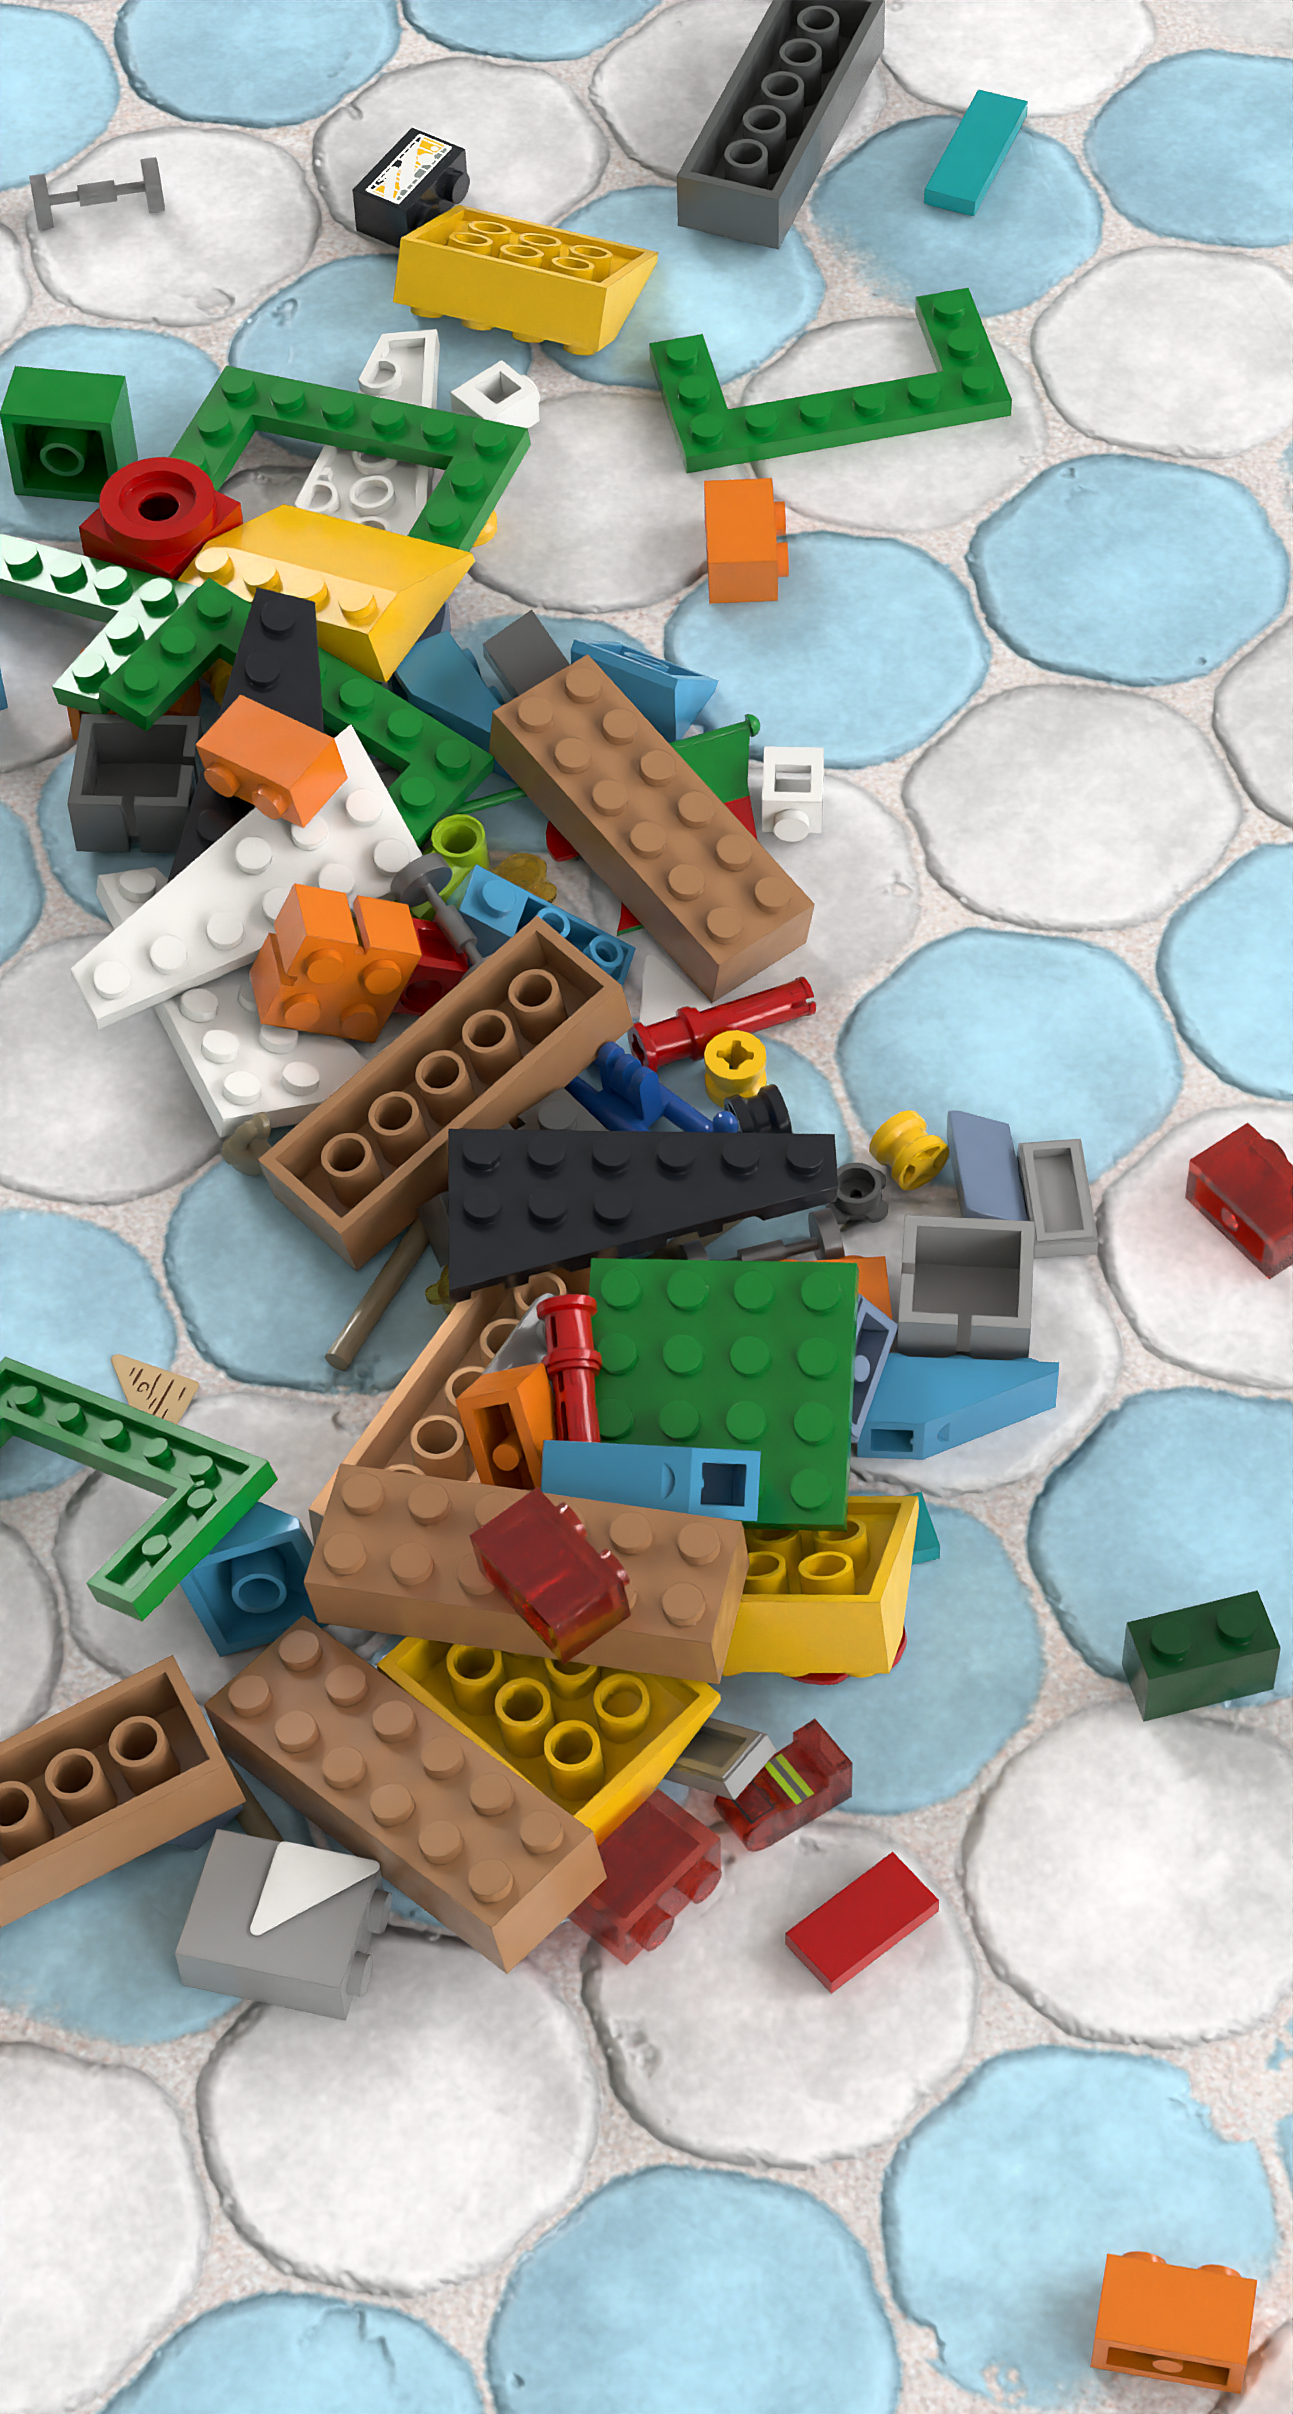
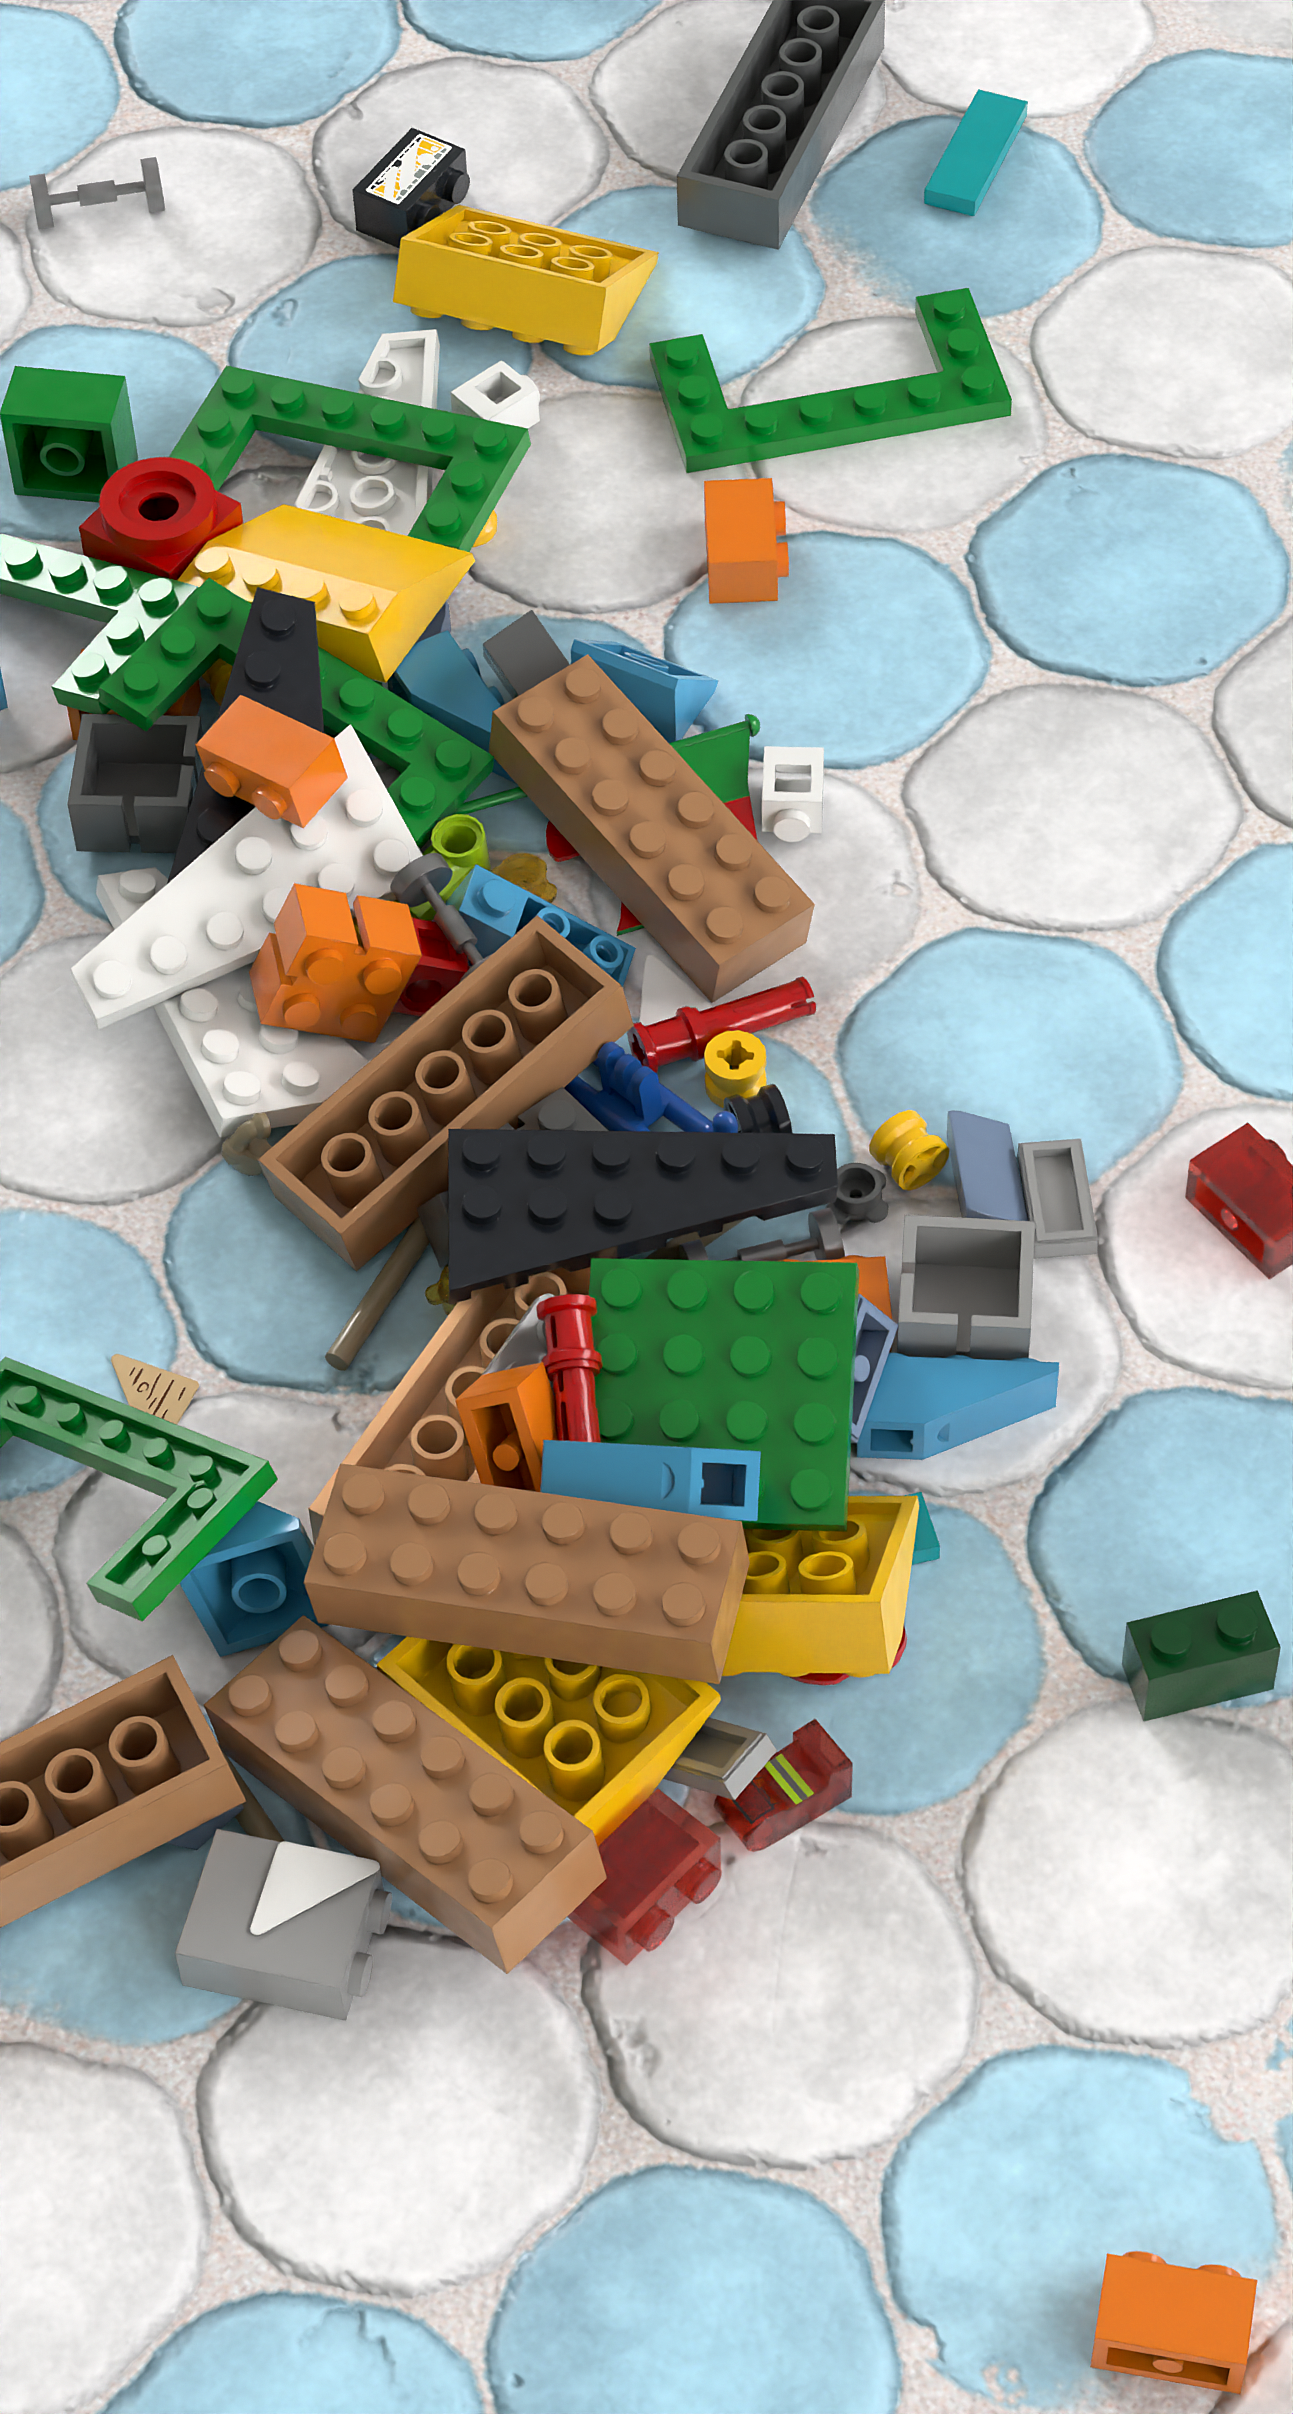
clear red brick [469,1487,631,1665] -> none
red tile [785,1852,939,1994] -> none

